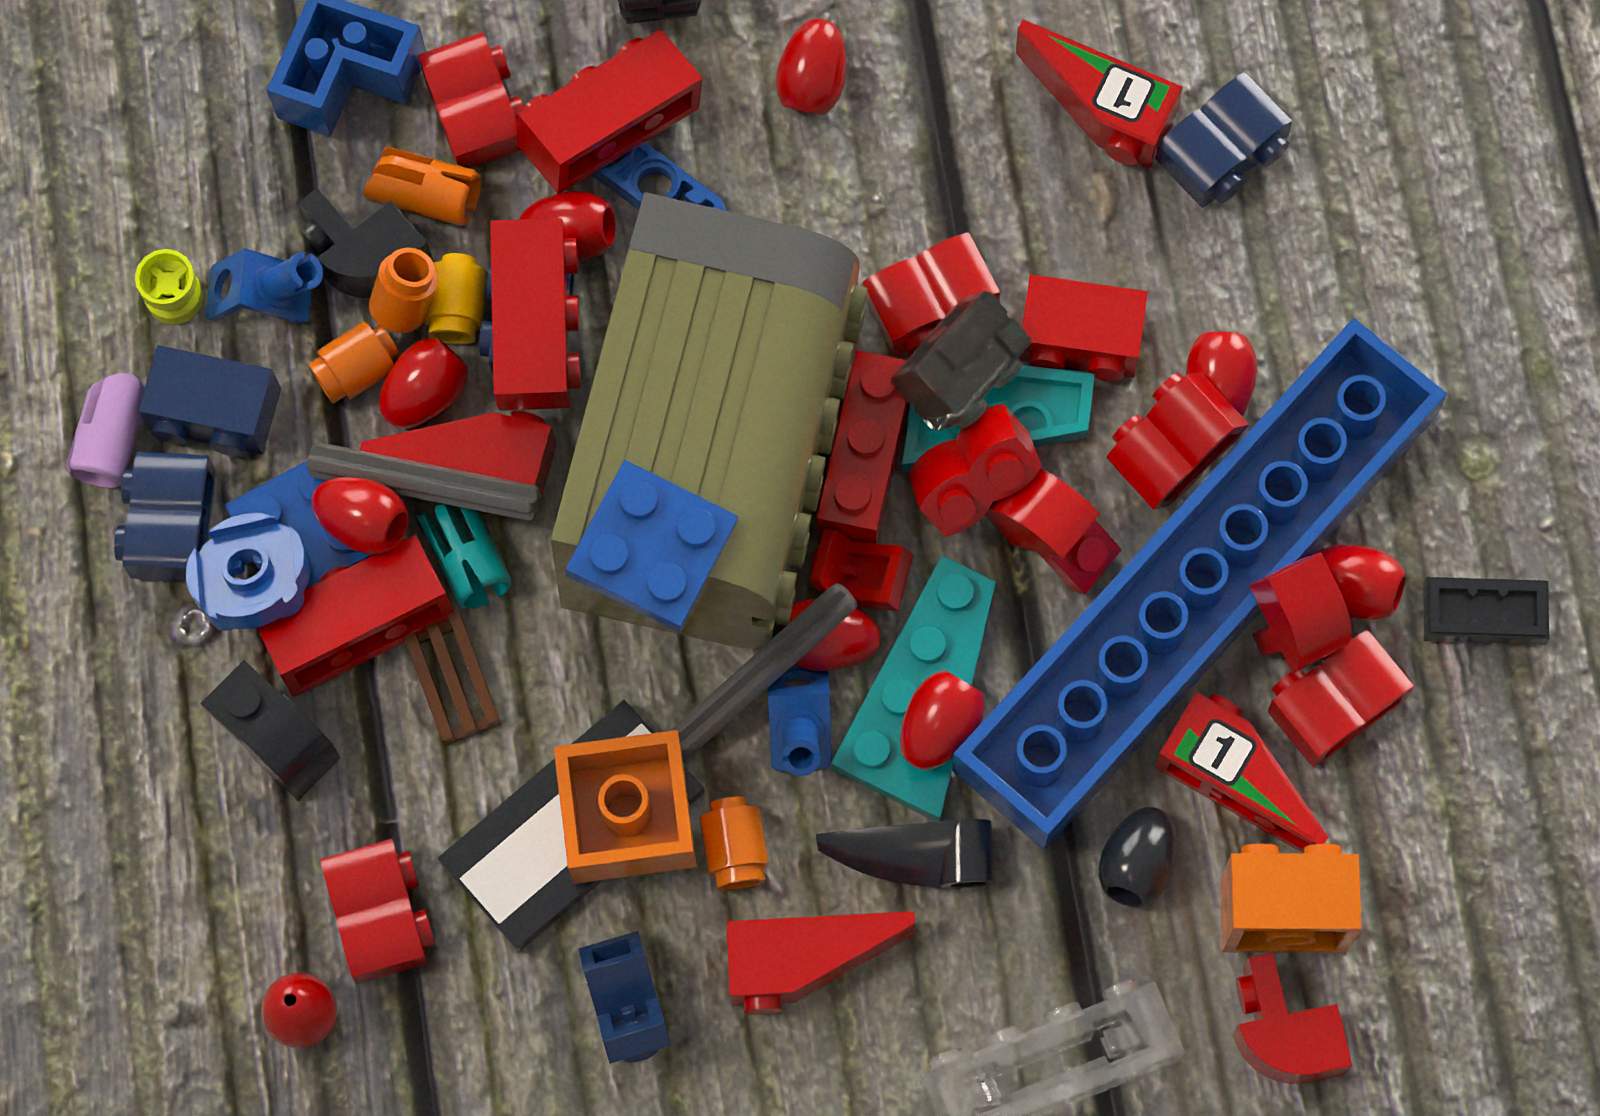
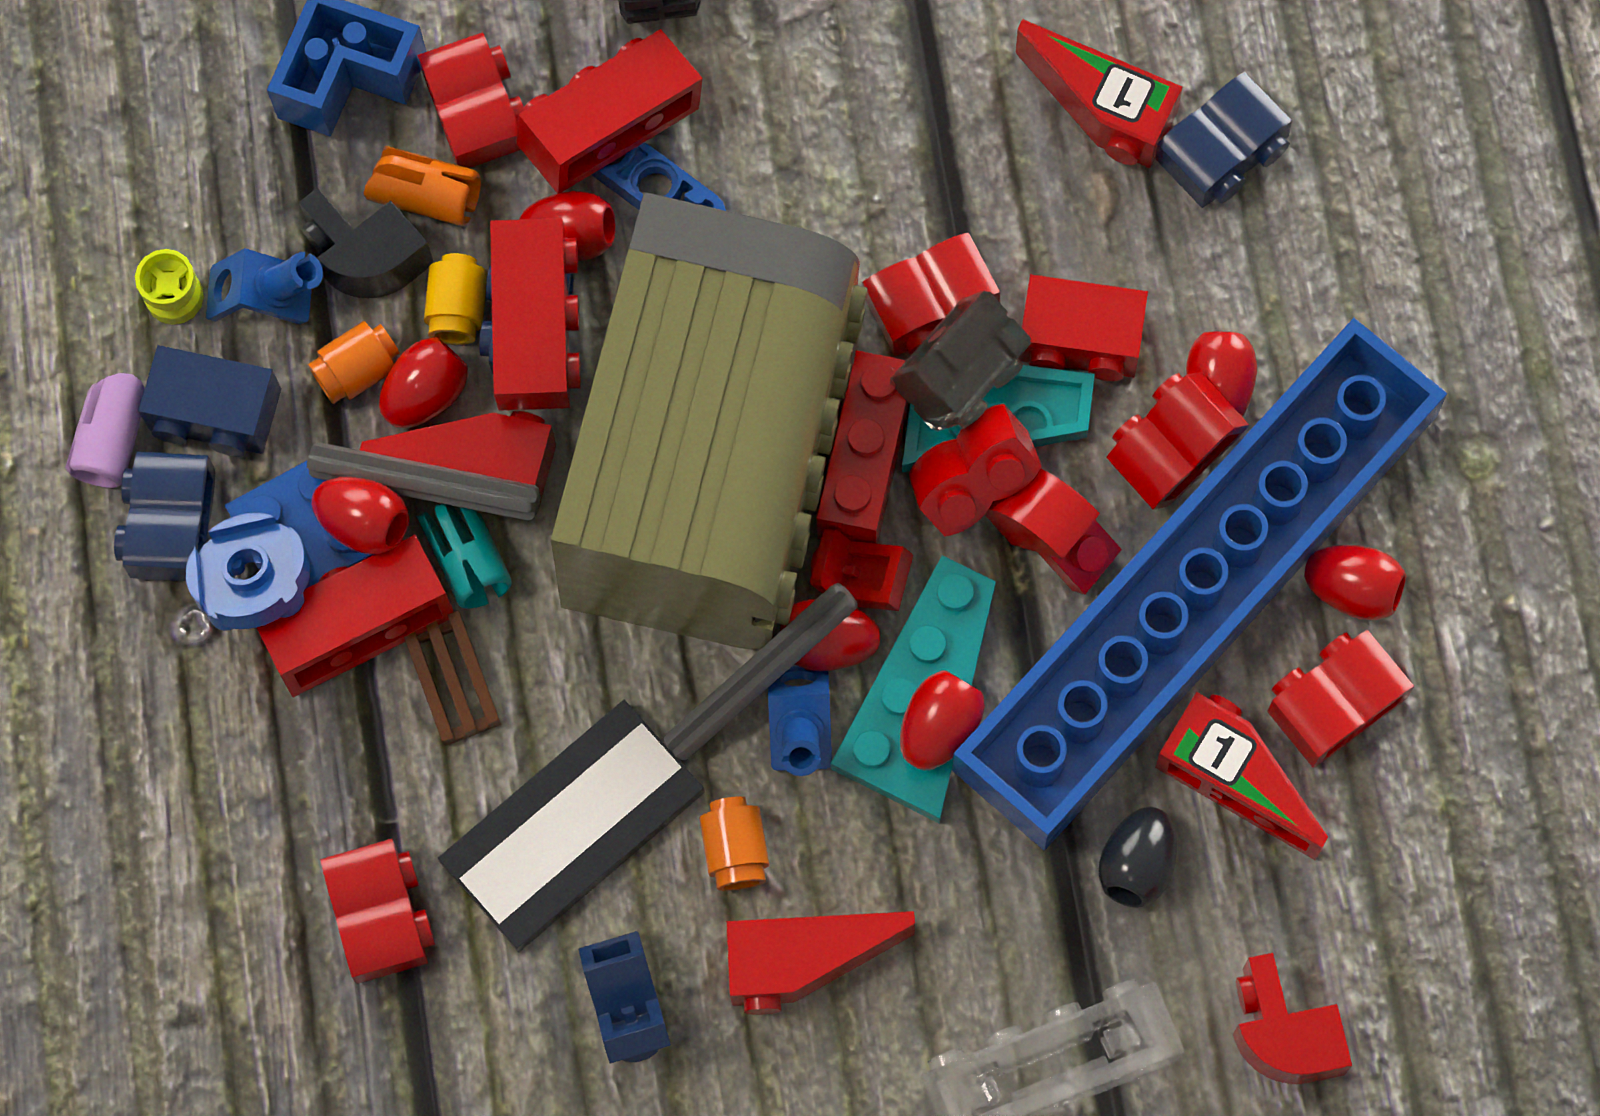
black brick [200,660,341,801] -> none
red animal [261,973,337,1048] -> none
orange brick [369,248,438,333] -> none
orange brick [554,730,697,884] -> none
blue plate [565,459,739,633] -> none
red animal [776,18,846,115] -> none
black piece [816,819,996,889] -> none
orange brick [1220,844,1362,953] -> none
red brick [1249,553,1352,673] -> none
black plate [1423,577,1550,645] -> none

